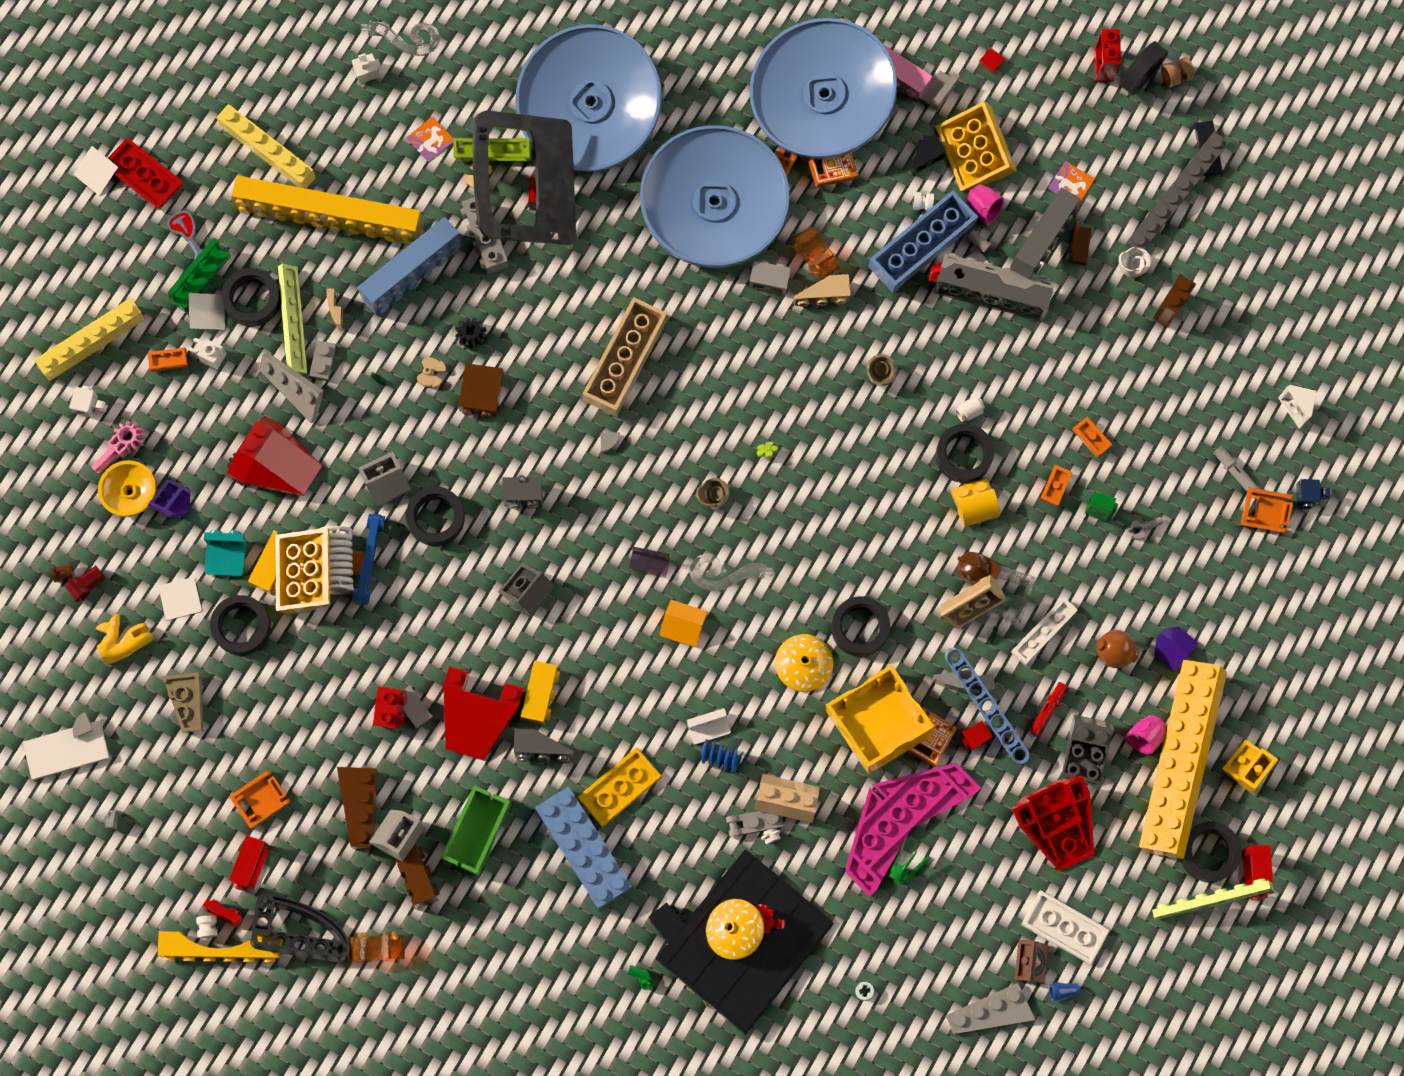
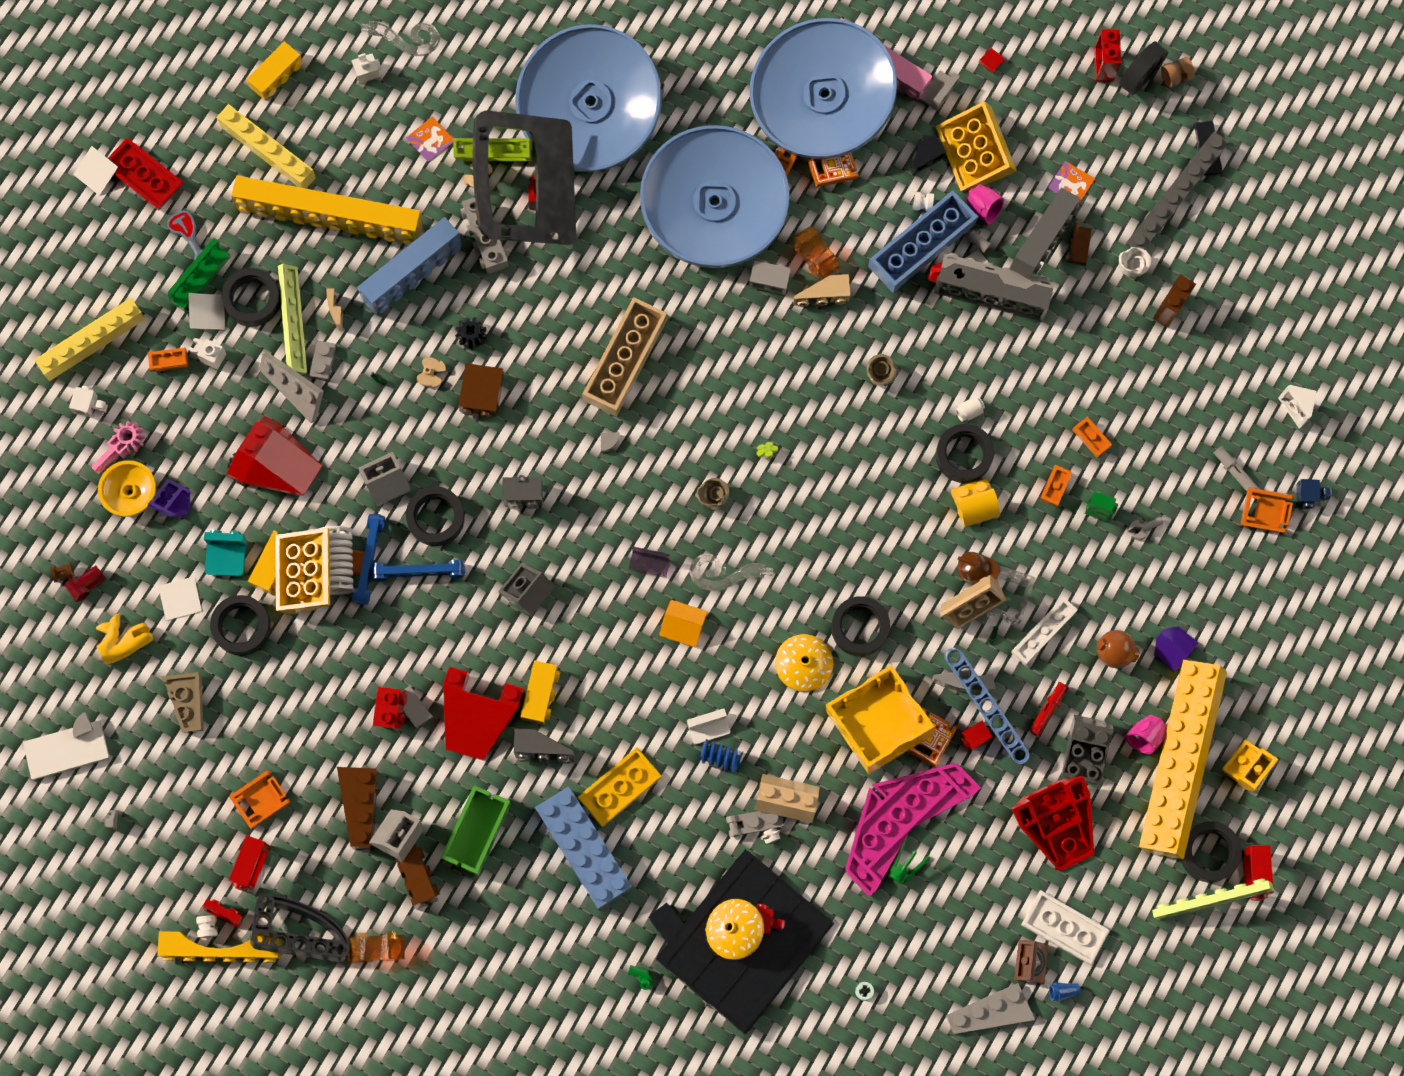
none -> yellow brick [246,41,303,100]
none -> blue piece [371,560,465,581]

